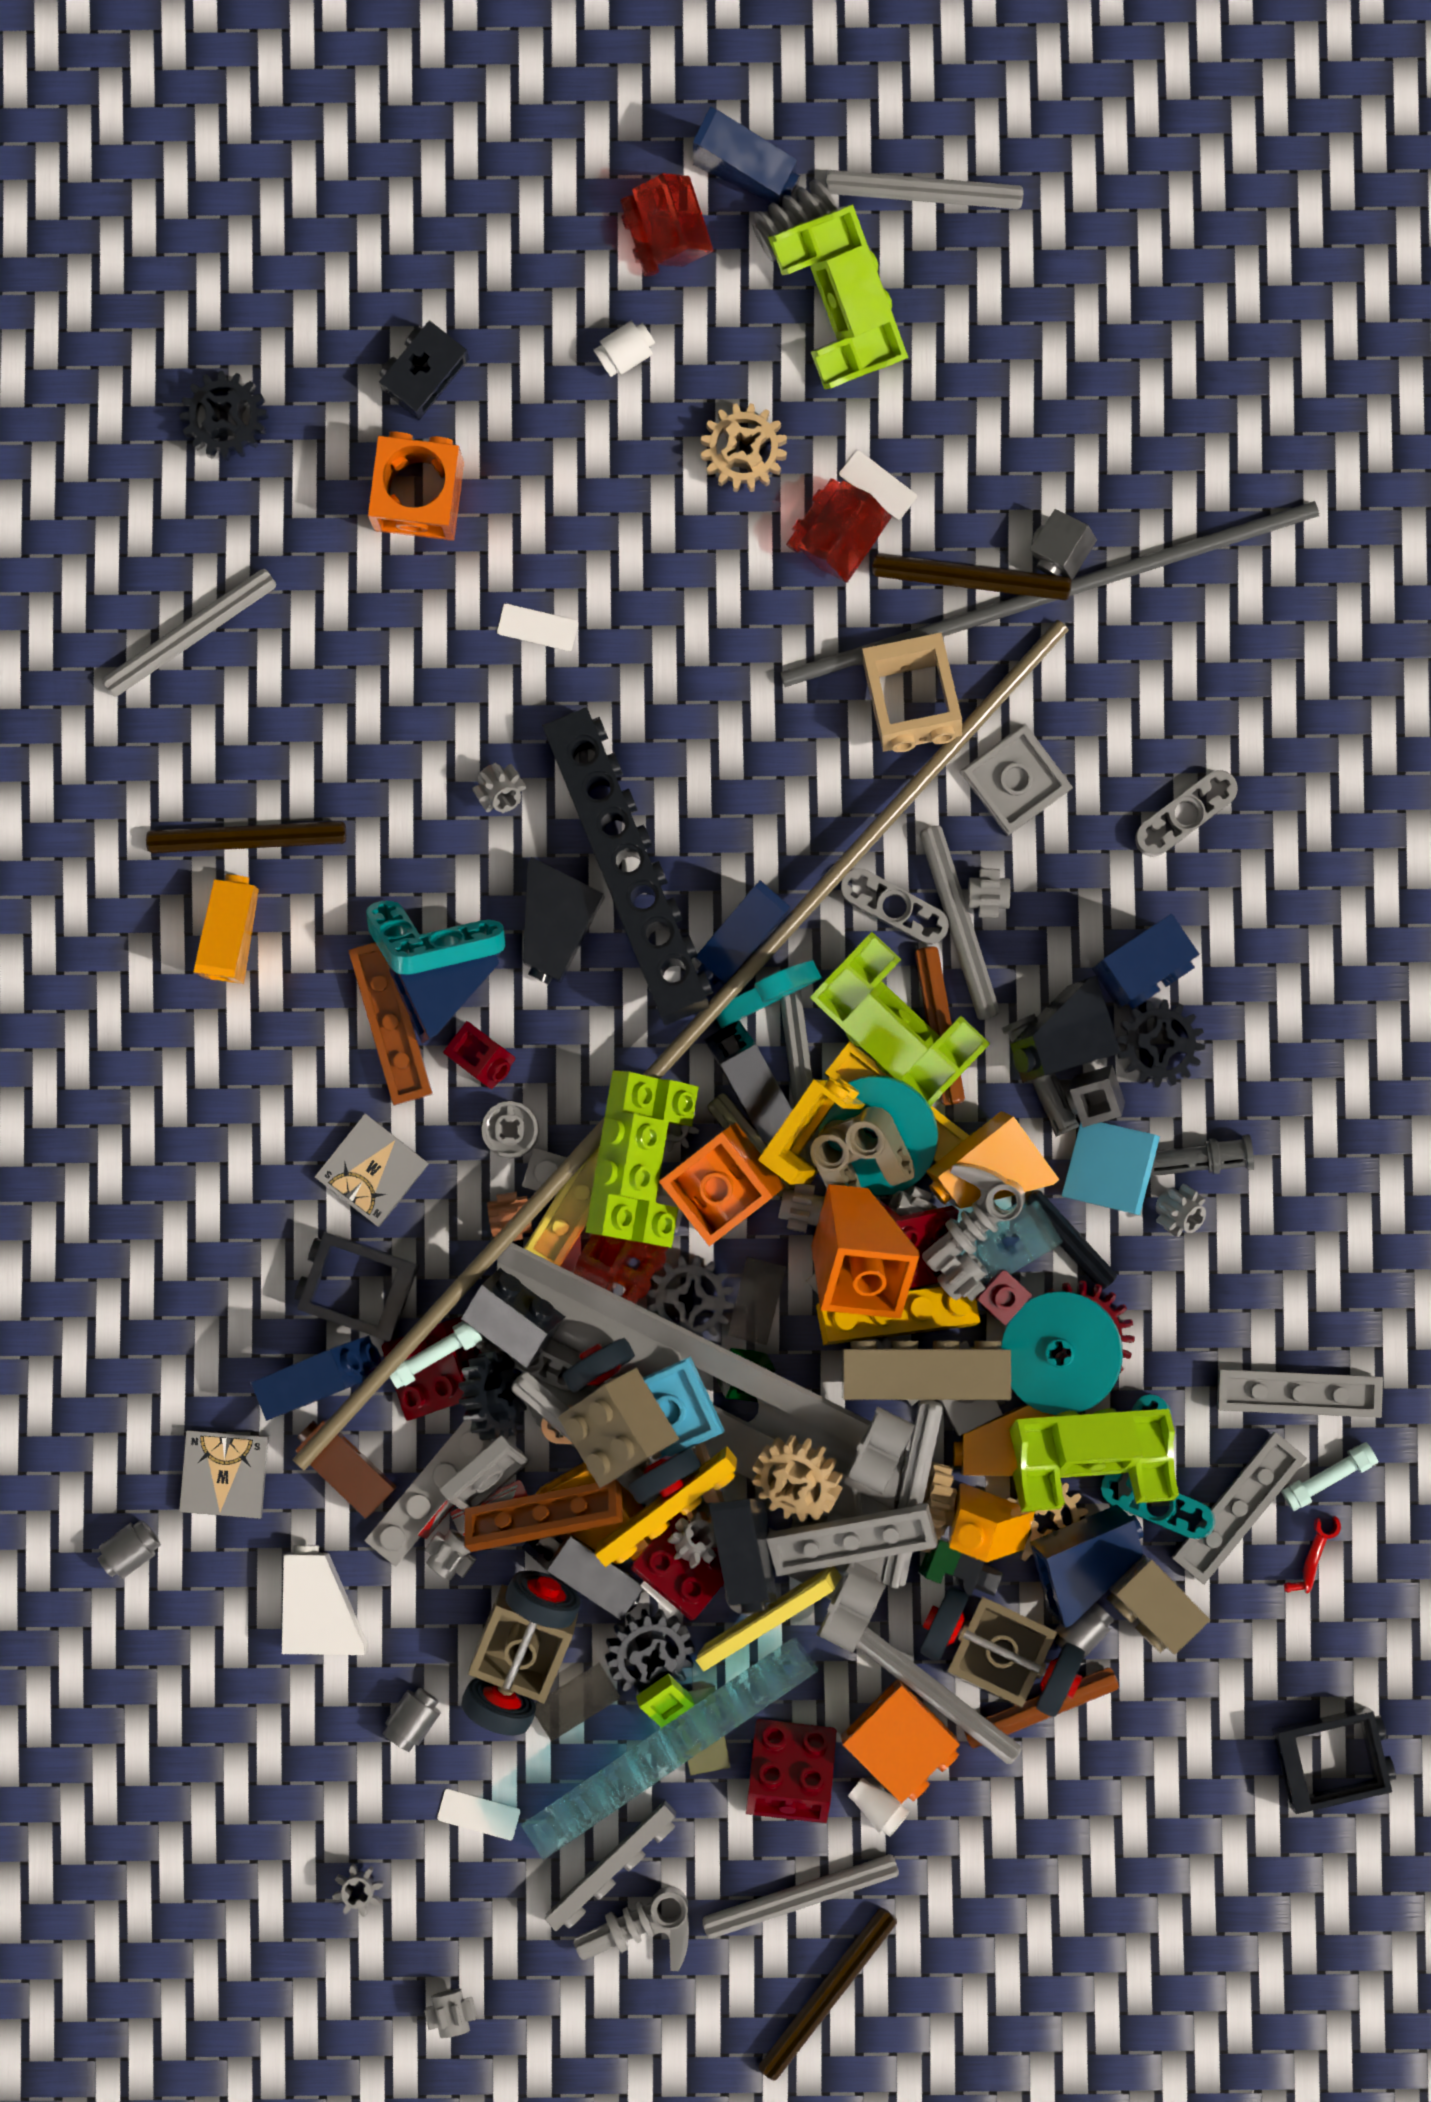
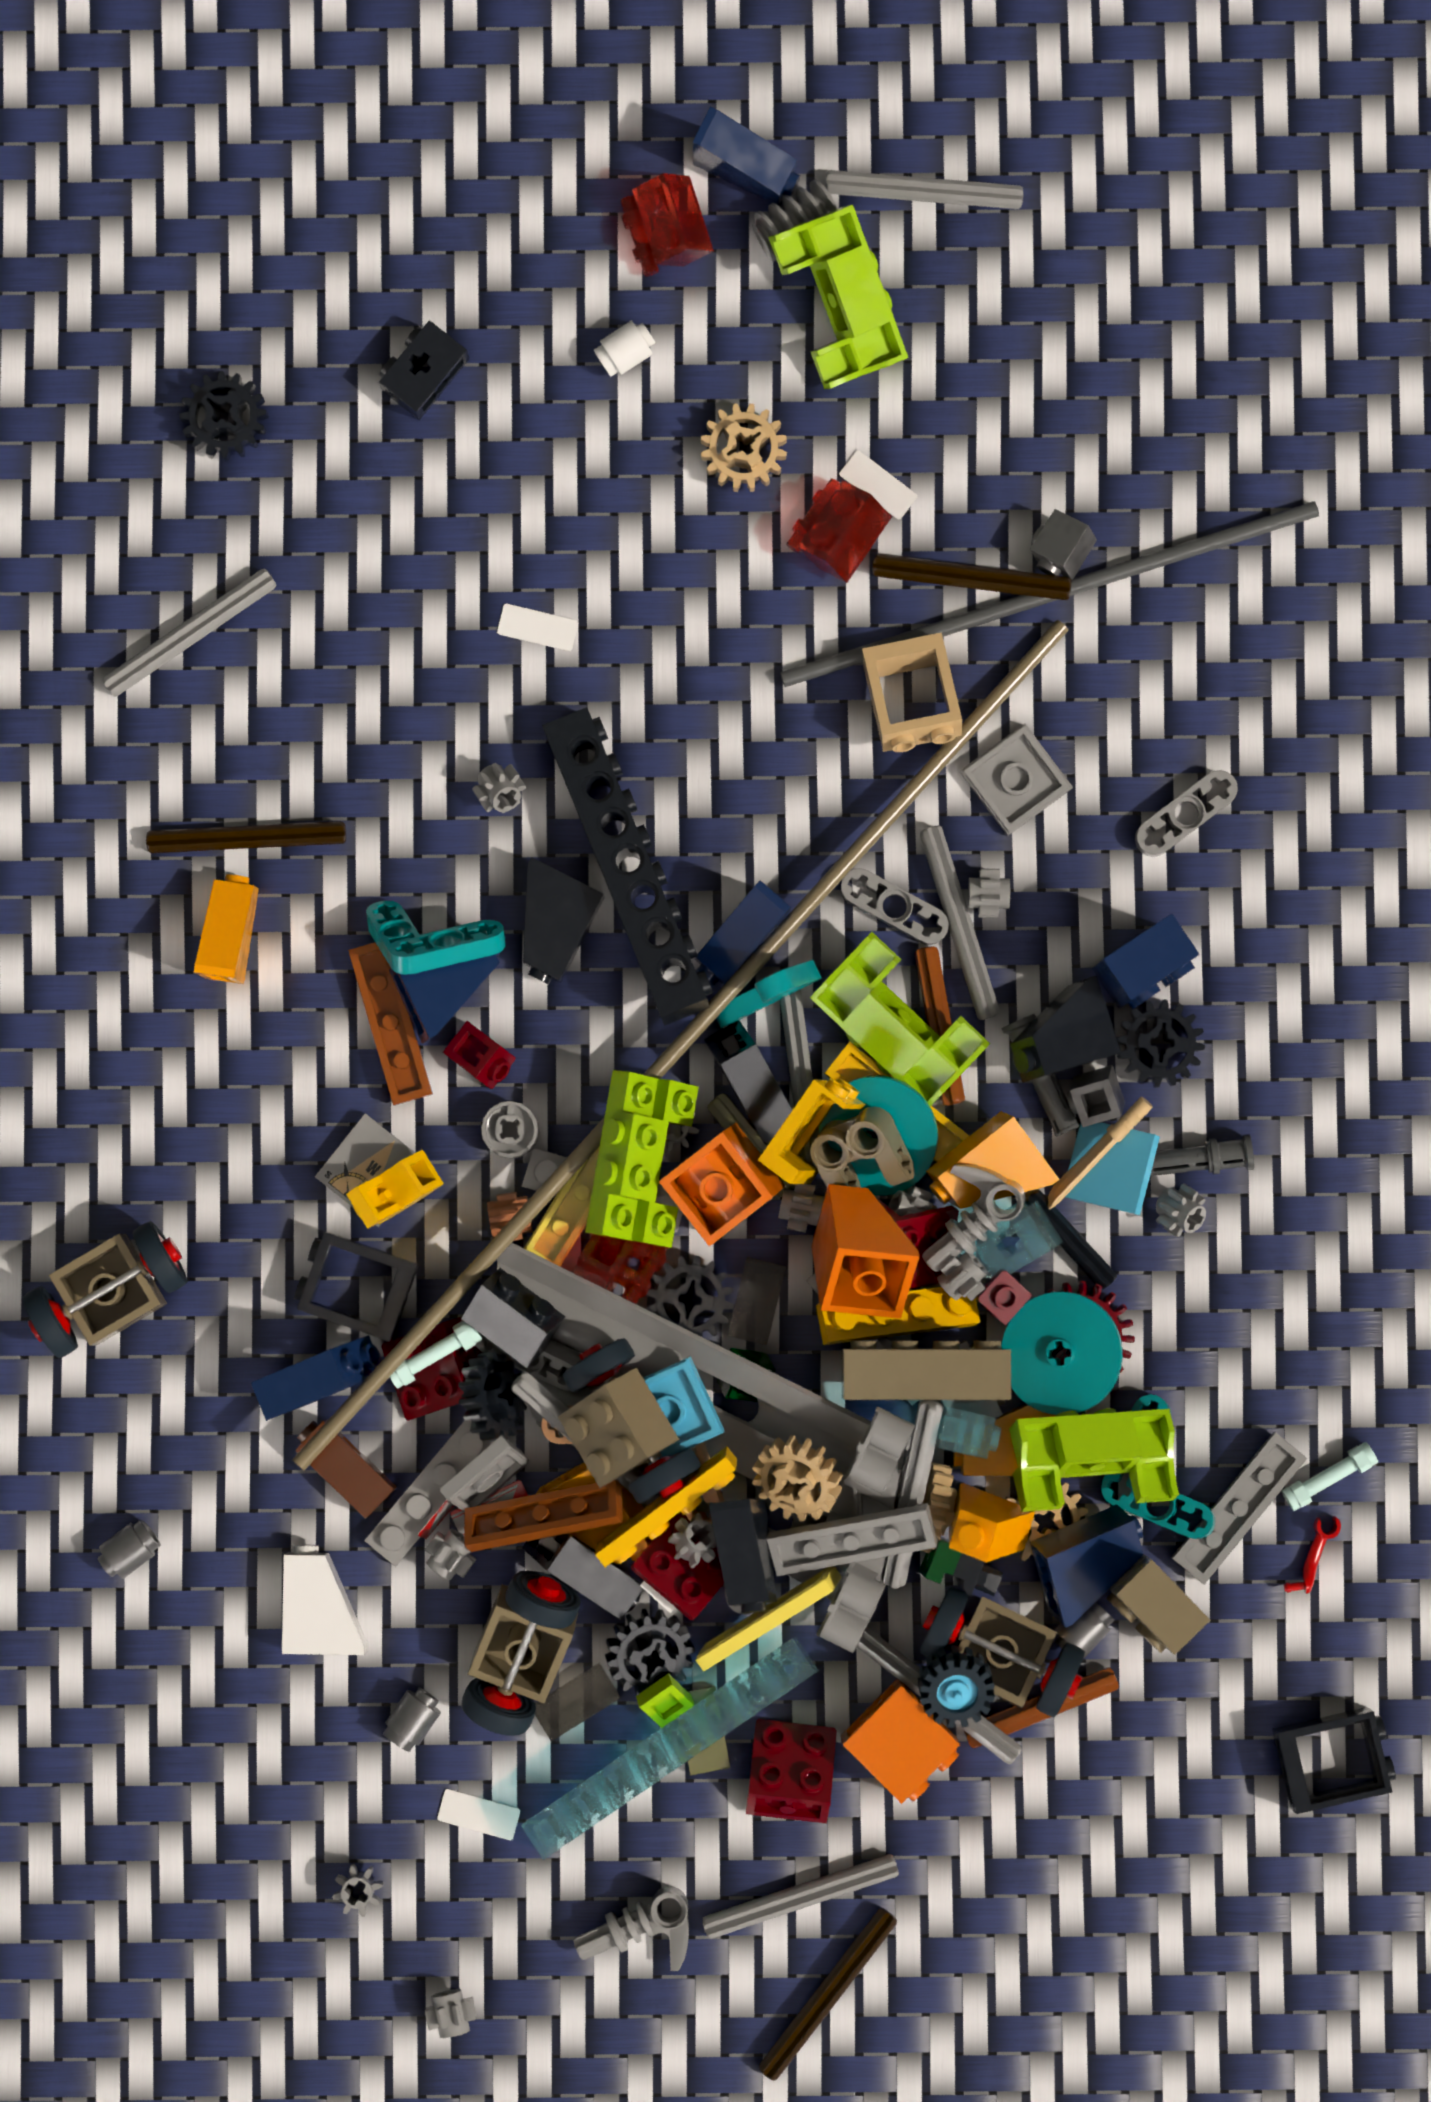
light grey tile [179,1430,269,1519] -> none
orange brick [368,432,464,541] -> none
light grey plate [545,1800,676,1931] -> none
white cone [848,1778,910,1837] -> none
light grey plate [1217,1369,1383,1418] -> none
none -> brick [22,1221,188,1358]
none -> yellow brick [346,1150,444,1229]
none -> black wheel [918,1645,995,1728]
none -> clear light blue brick [935,1405,1001,1459]
none -> tan piece [1048,1096,1153,1210]

